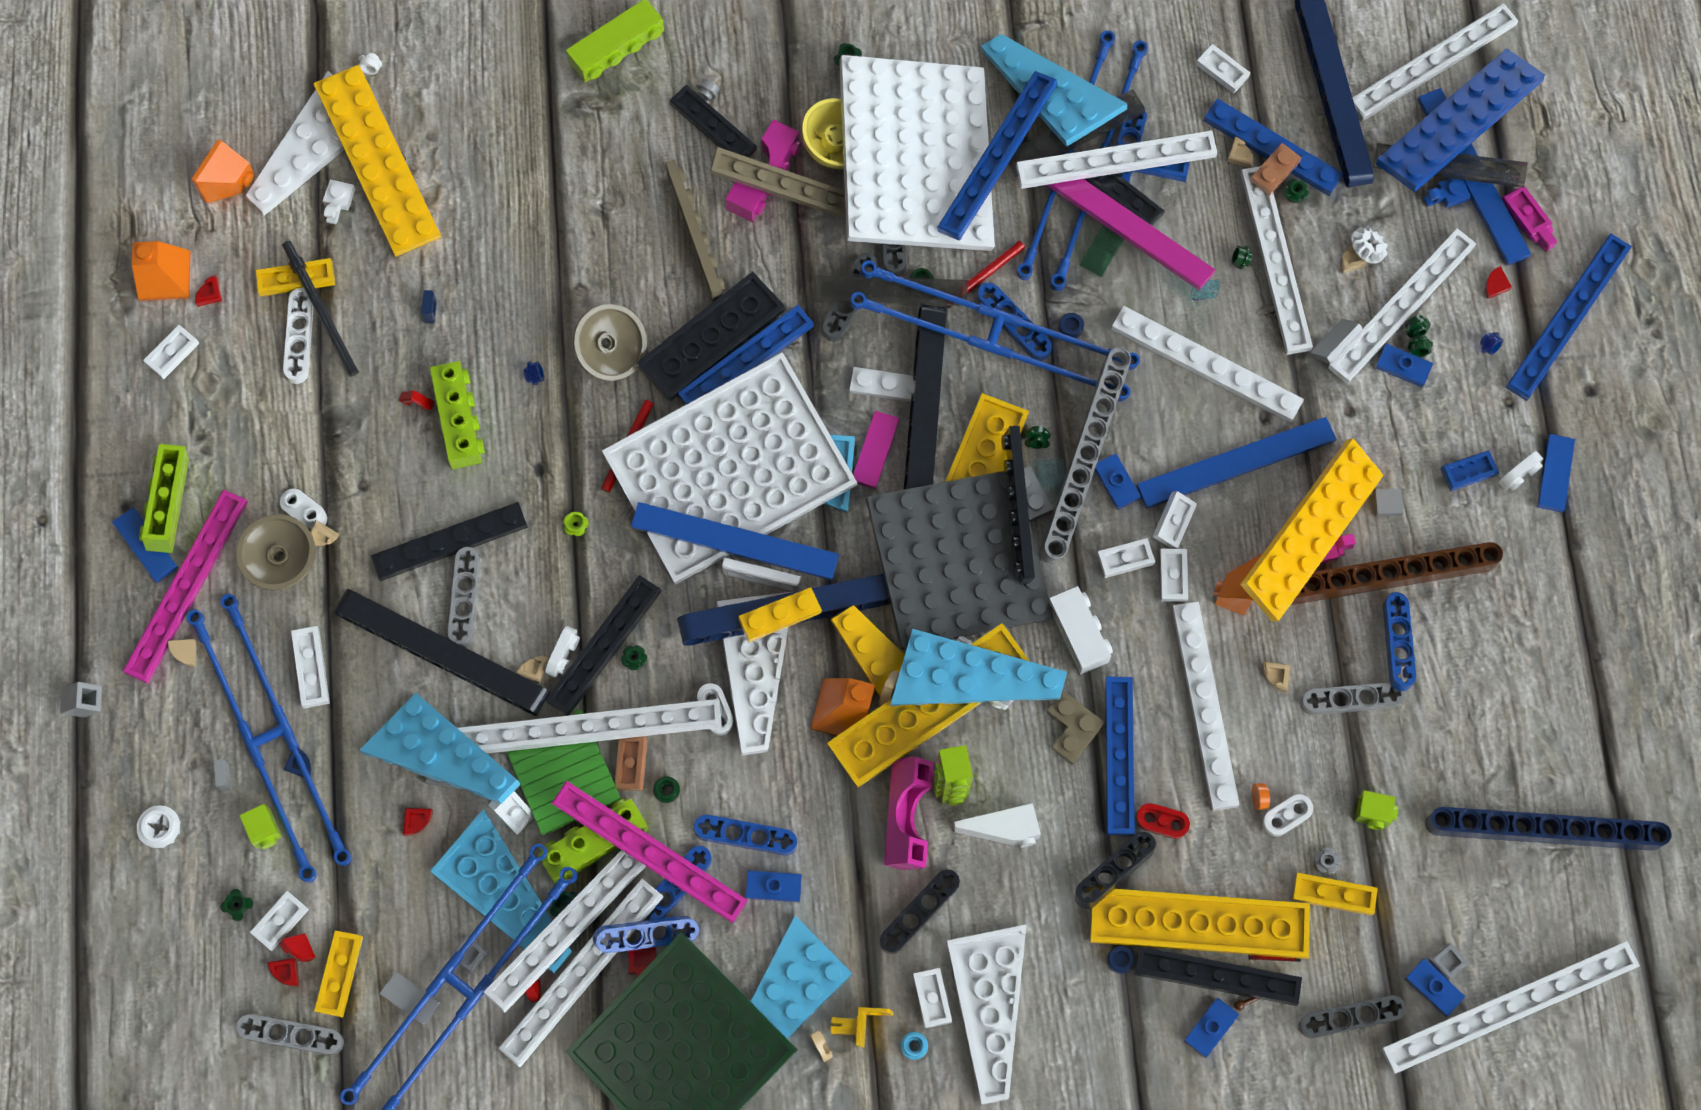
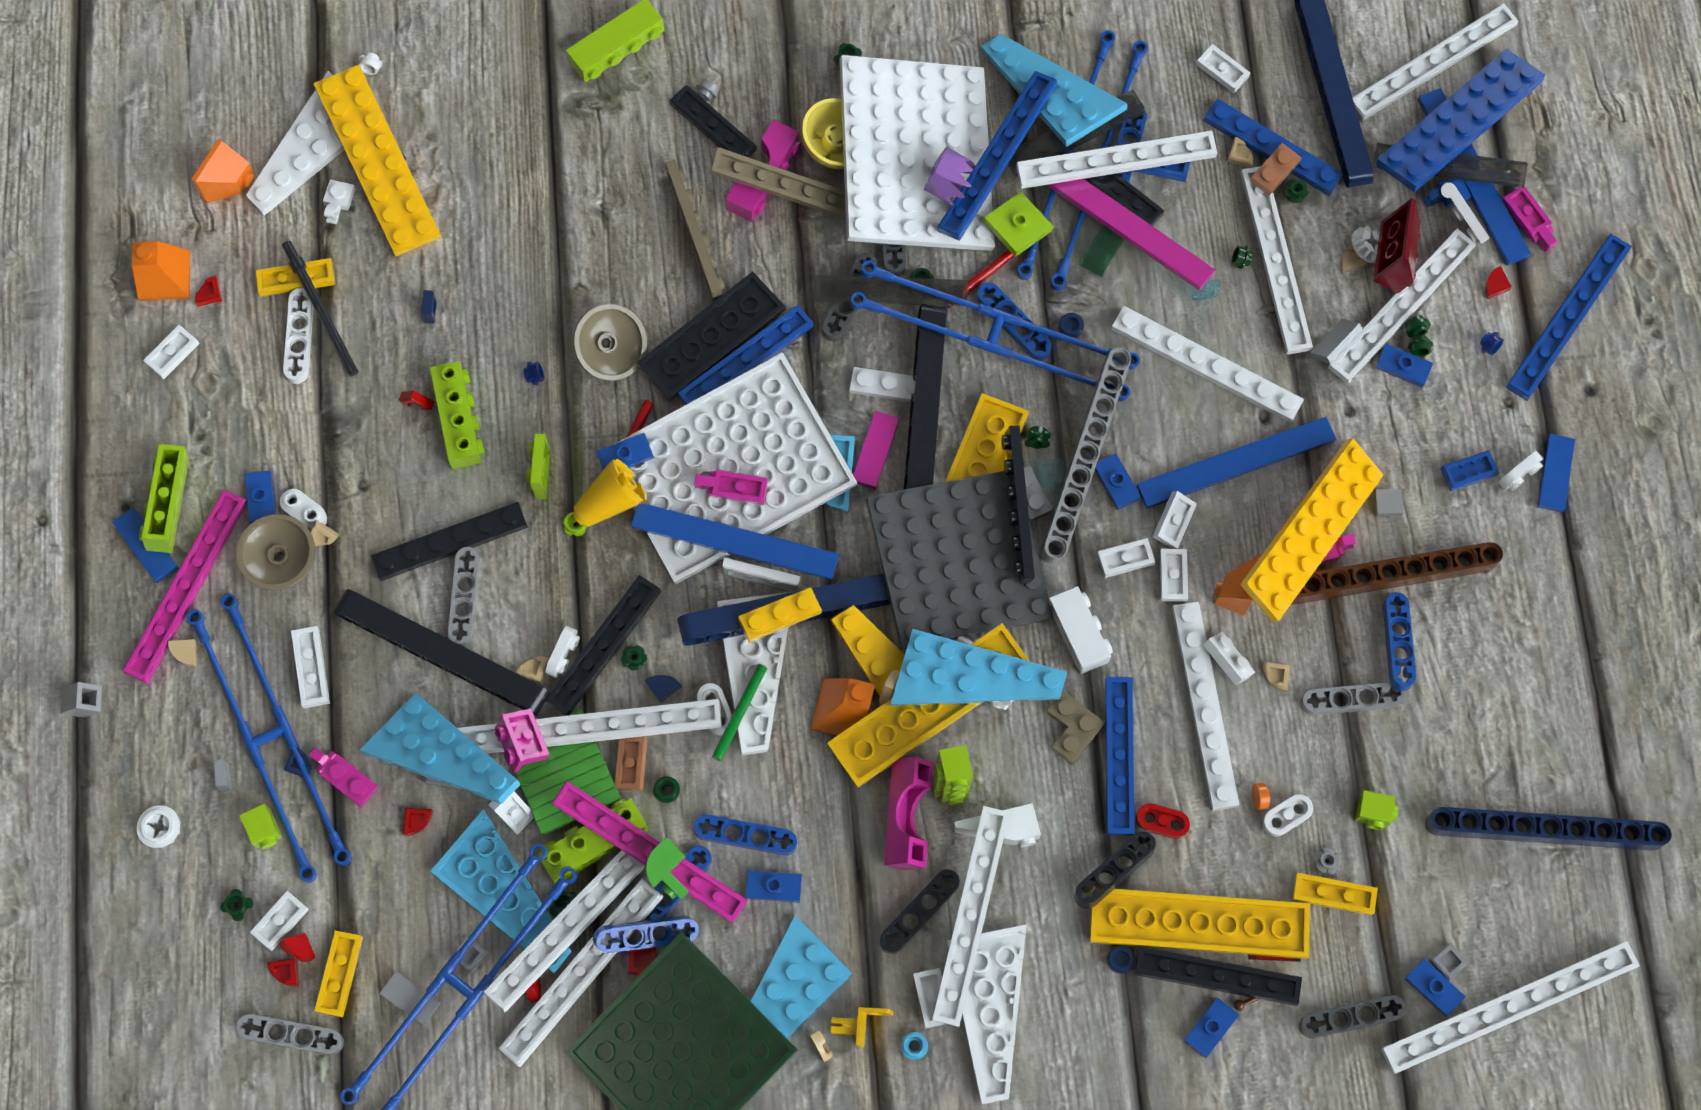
none -> blue plate [245,470,276,524]
none -> dark pink hinge [309,747,379,808]
none -> dark pink bracket [495,709,550,773]
none -> lime plate [526,433,551,500]
none -> yellow cone [573,459,647,527]
none -> blue plate [596,433,654,470]
none -> dark blue tile [645,675,682,702]
none -> bright green brick [645,837,689,900]
none -> dark pink hinge [694,470,768,505]
none -> green bar [712,664,768,761]
none -> medium lavender piece [924,146,975,205]
none -> white plate [932,806,1010,1027]
none -> lime plate [983,192,1054,257]
none -> white plate [1203,632,1255,685]
none -> dark red slope [1373,198,1421,293]
none -> white plate [1441,182,1490,244]

